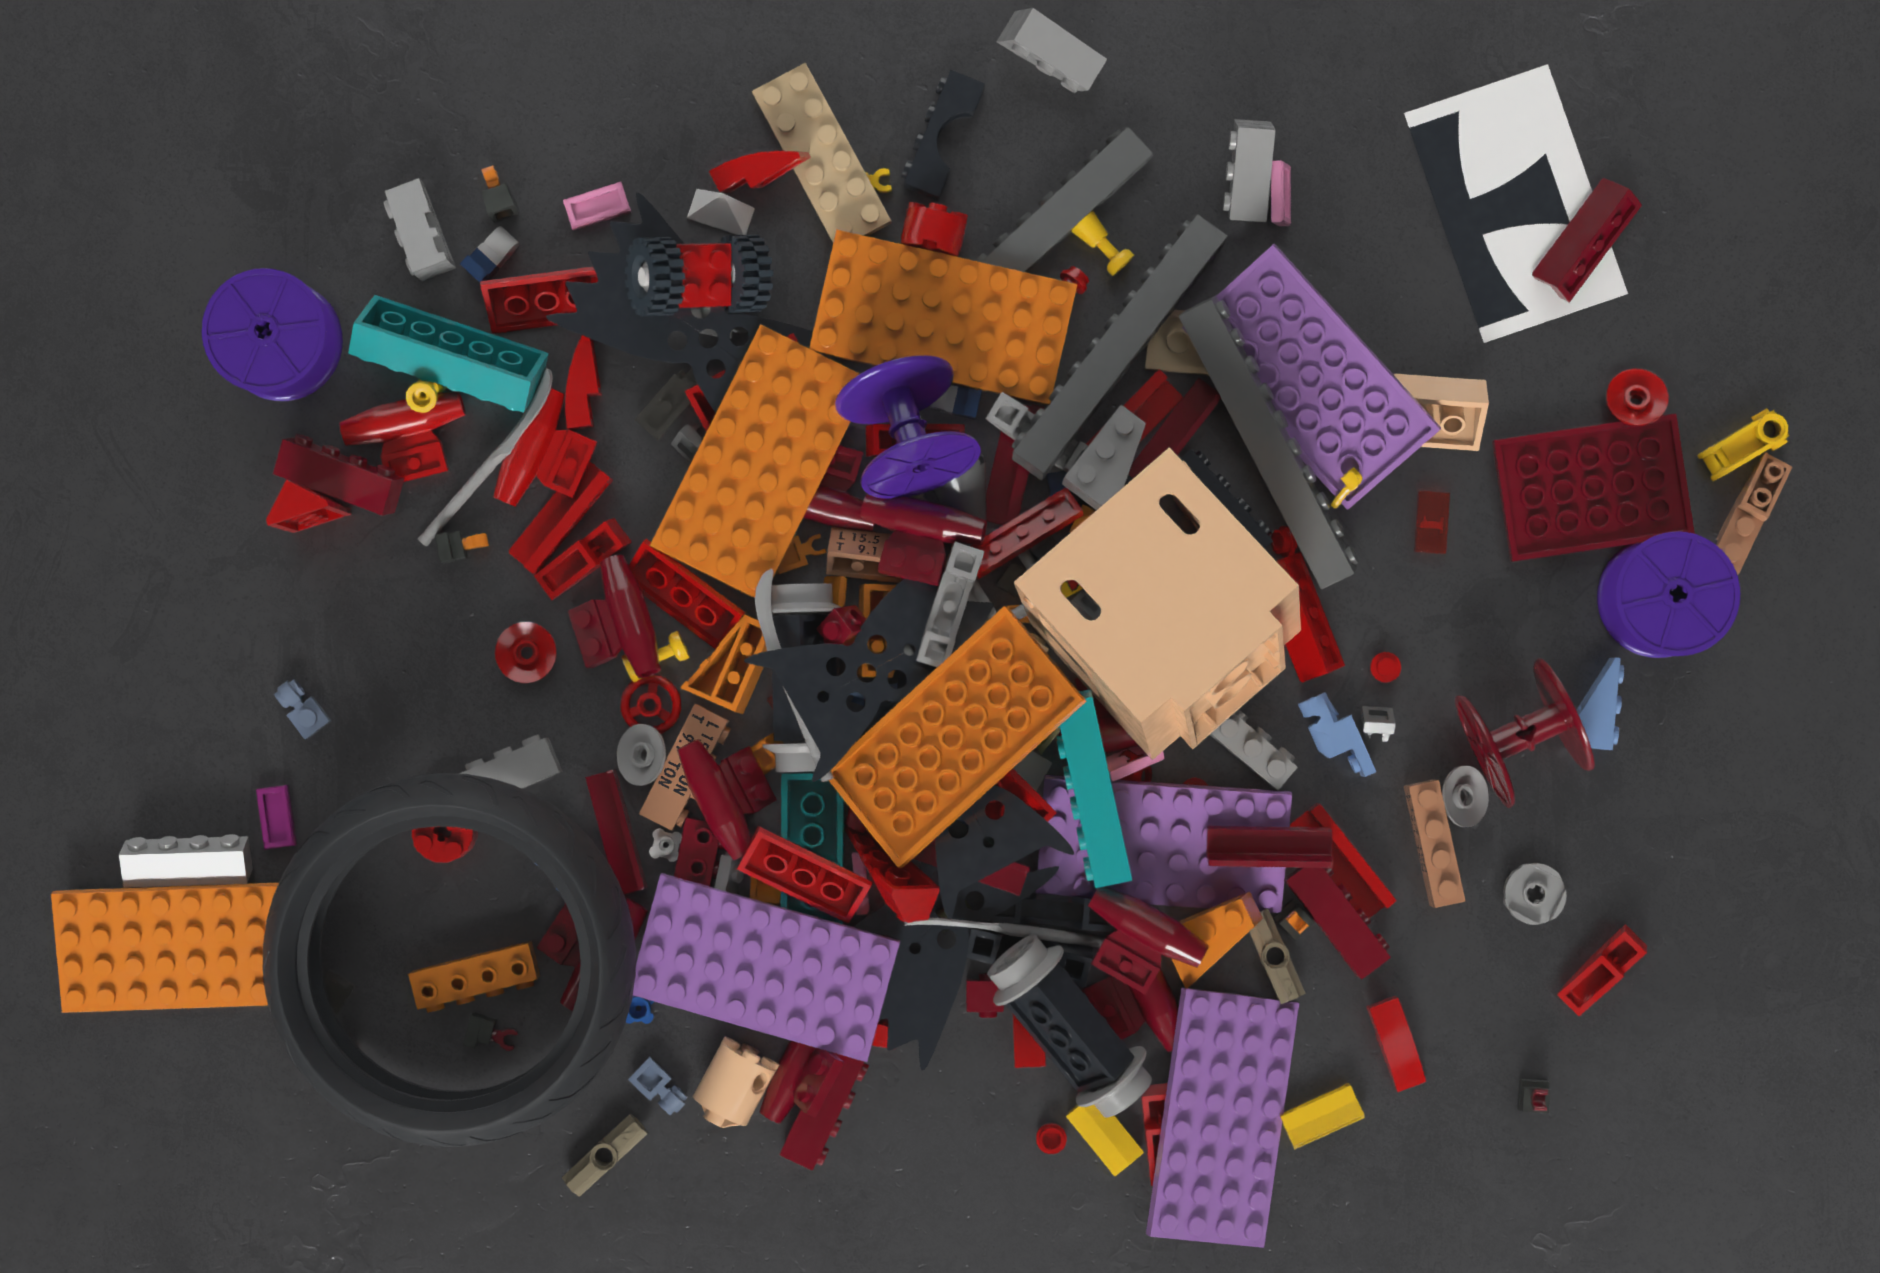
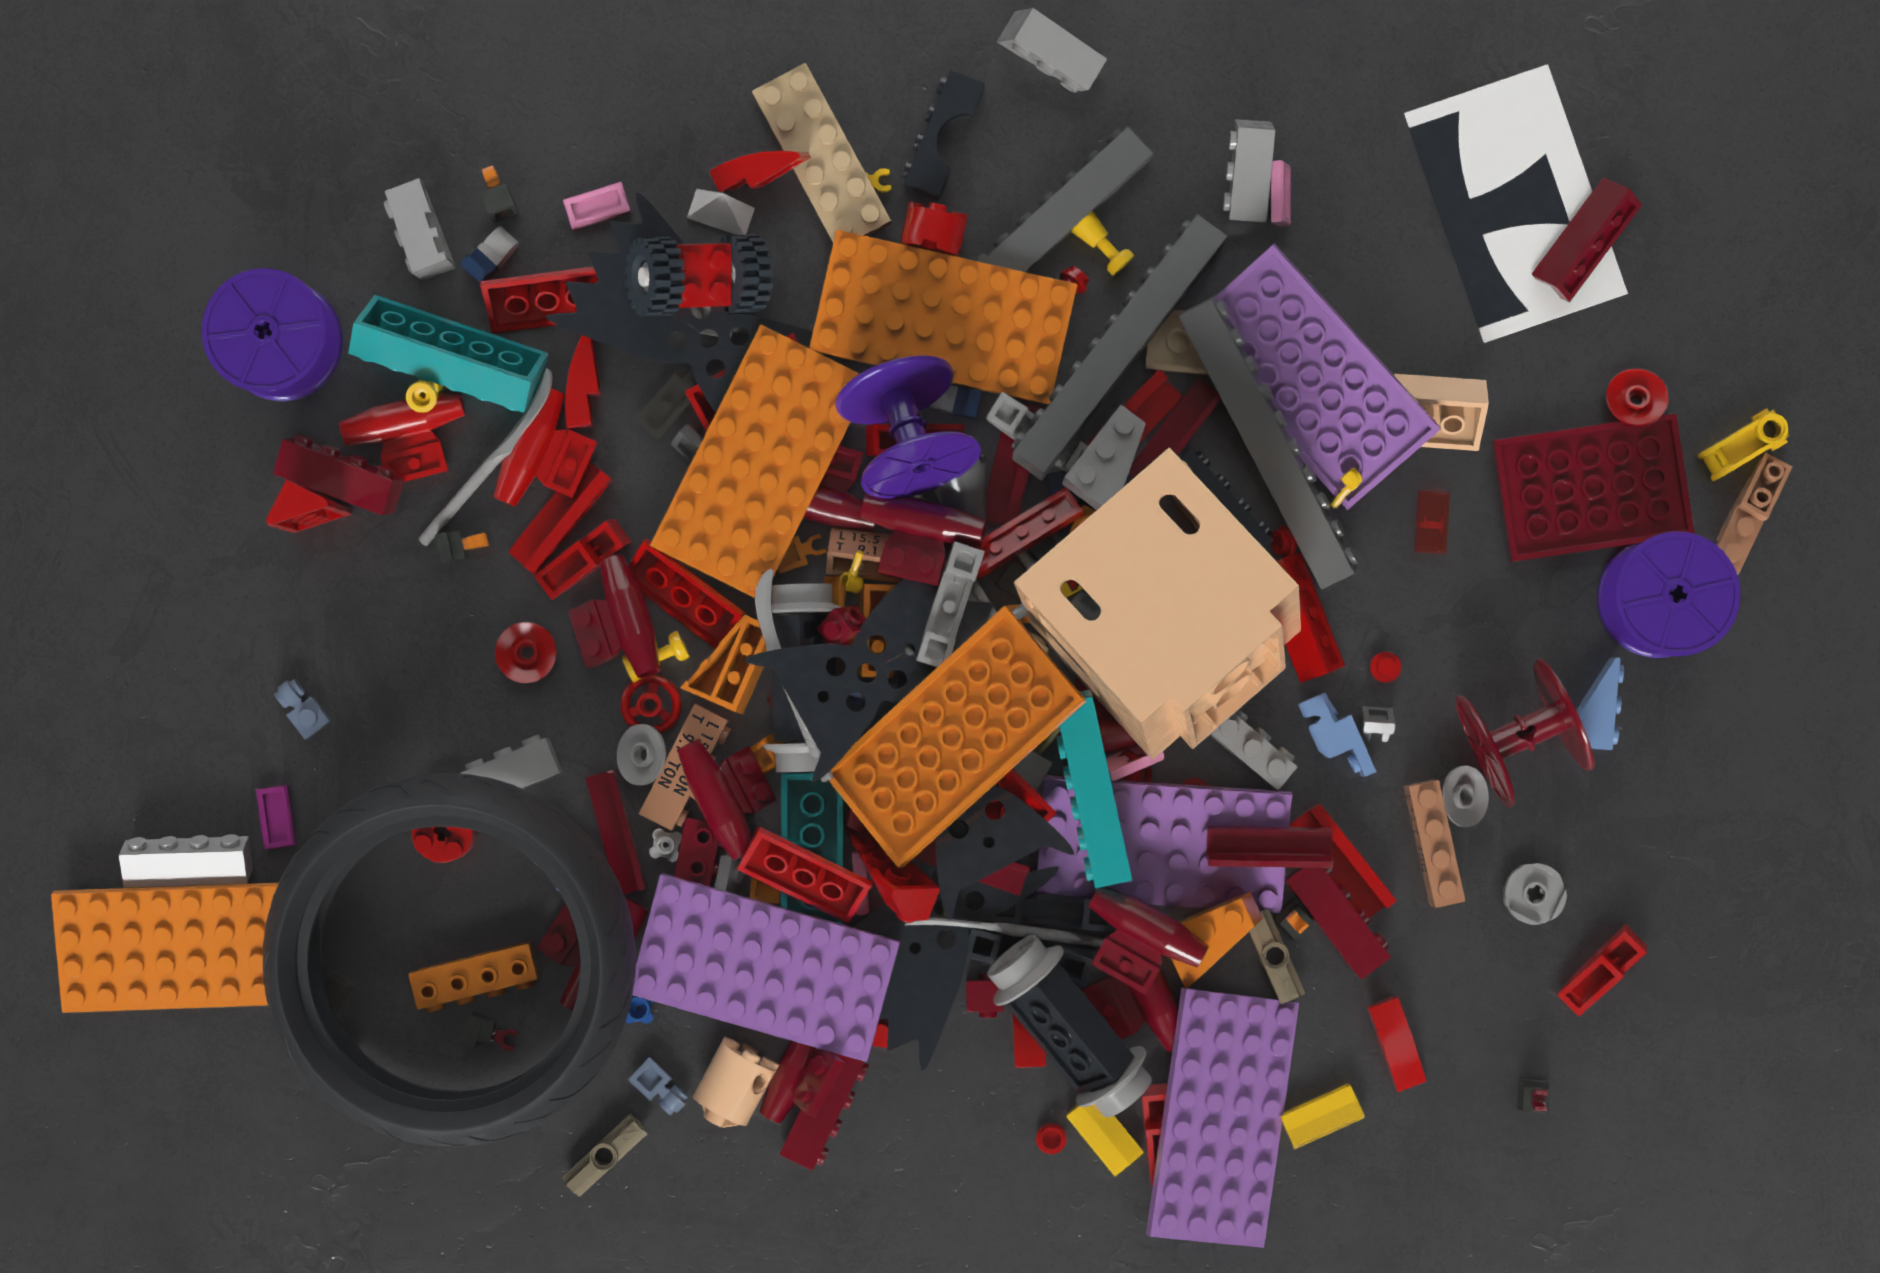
none -> yellow hand [840,550,864,594]

